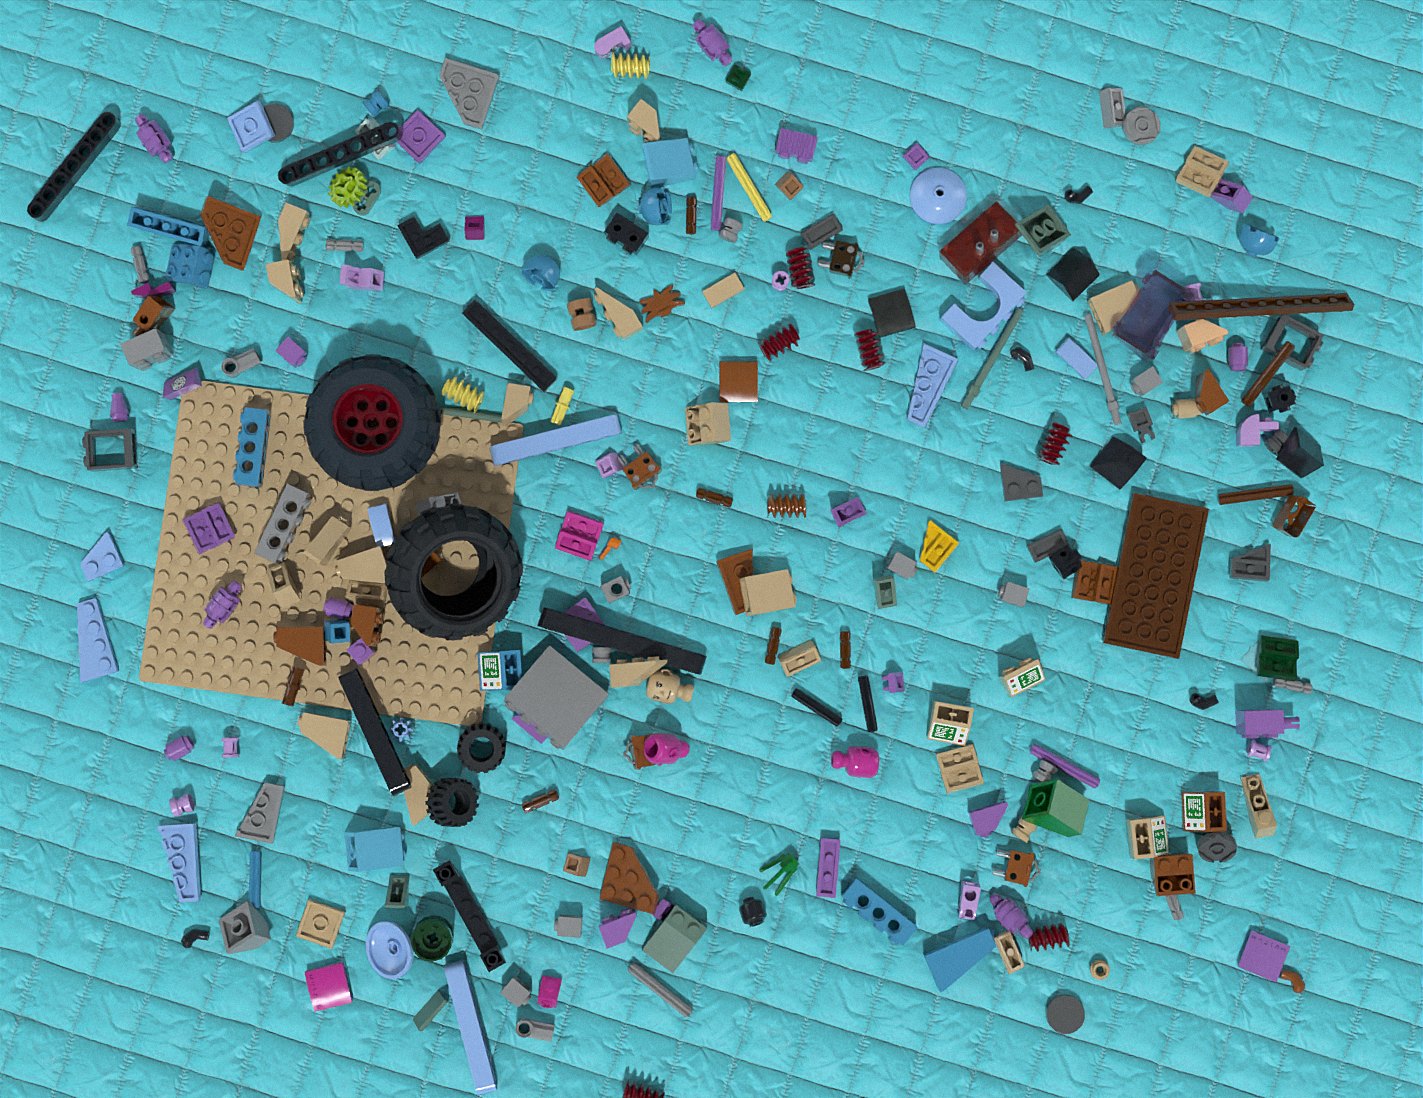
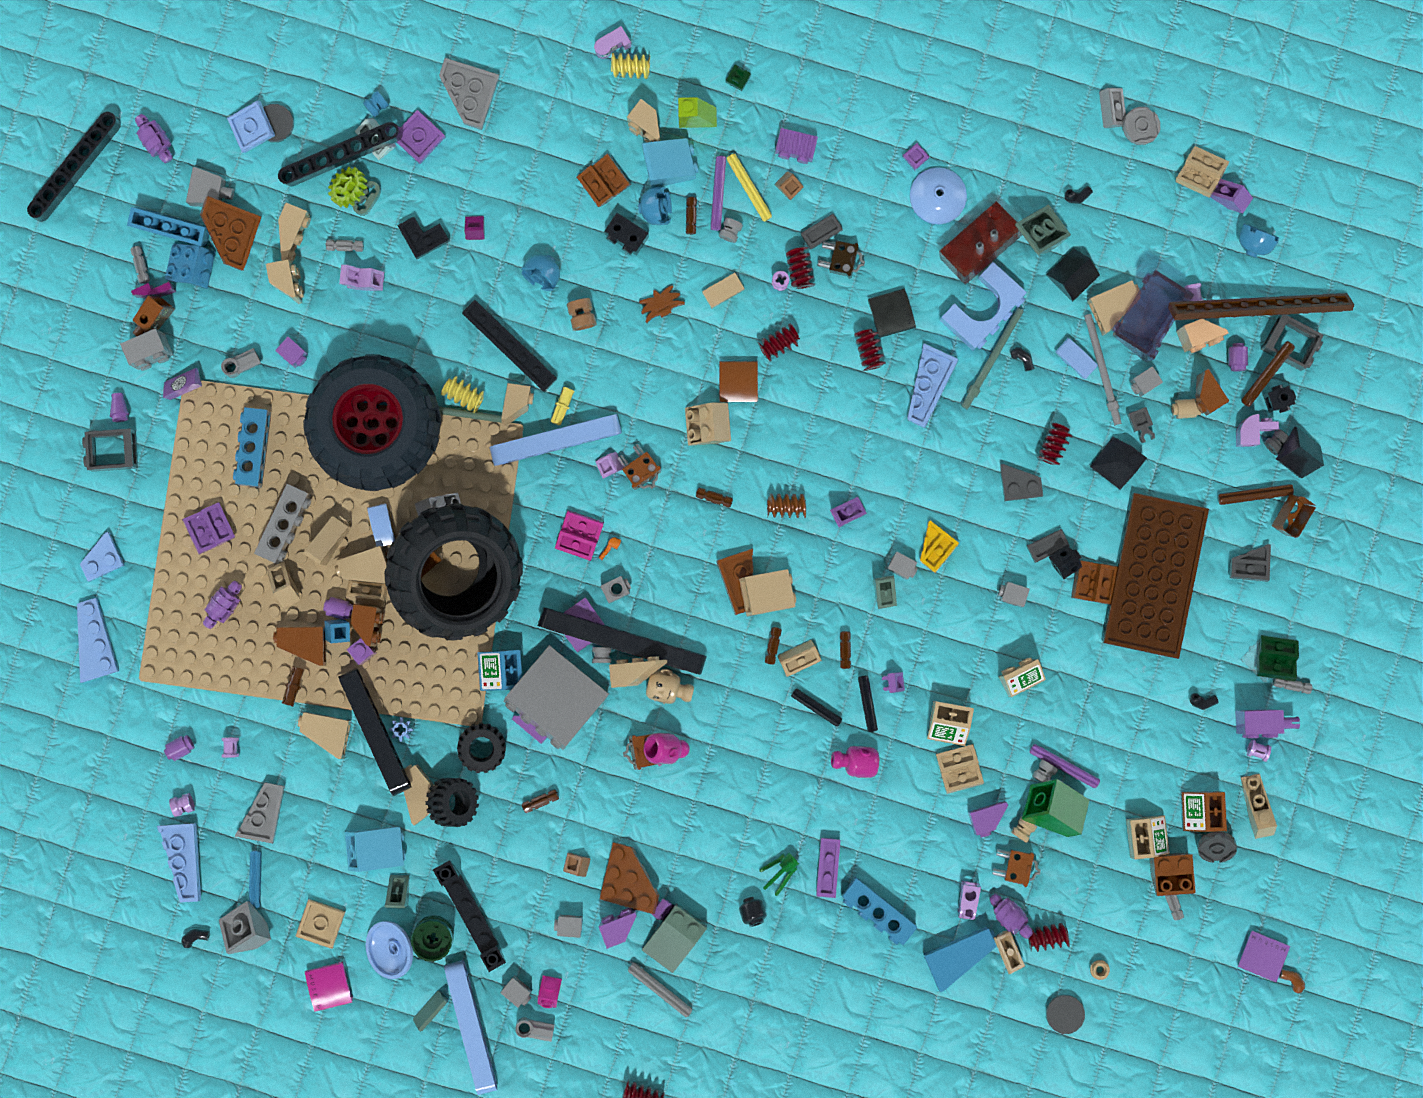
tan slope [593,287,643,341] -> none
medium lavender piece [692,19,733,66] -> none
none -> light grey torso [186,167,234,207]
none -> lime slope [678,97,717,128]

